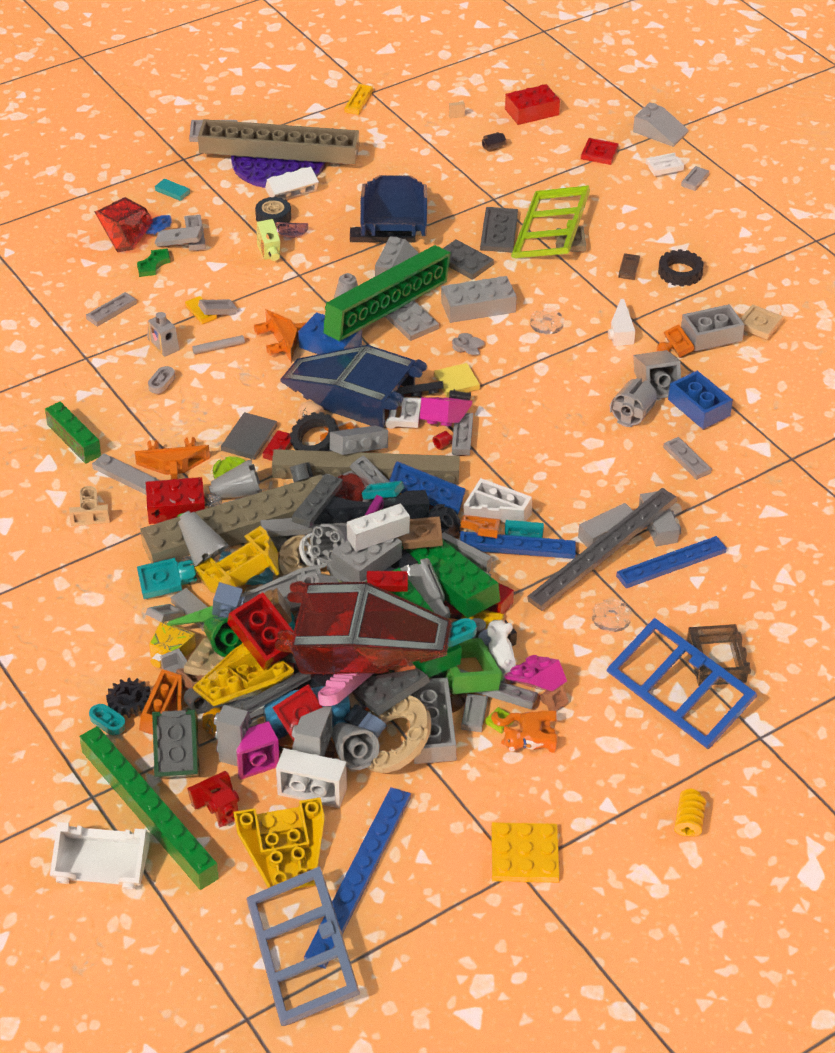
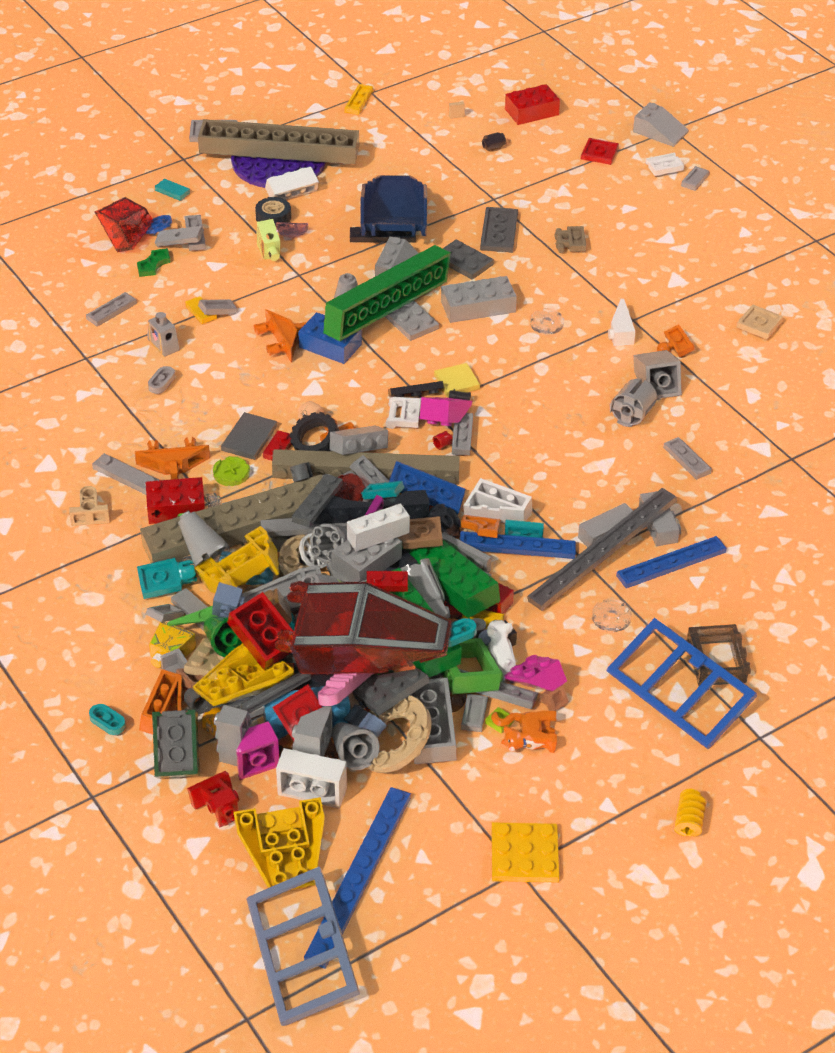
green brick [45,401,101,464] -> none
white windscreen [50,822,151,890] -> none
green brick [79,726,219,890] -> none
black gear [106,677,151,718] -> none
light grey piece [192,335,245,354] -> none
light grey cone [208,459,262,499] -> none
dark blue windscreen [280,345,427,428] -> none
light grey plate [452,333,485,355] -> none
lime door [511,185,590,258] -> none
clear smoke tile [618,253,640,280] -> none
black tyre [658,249,704,287] -> none
blue brick [668,370,733,429] -> none
light grey brick [681,304,745,352] -> none

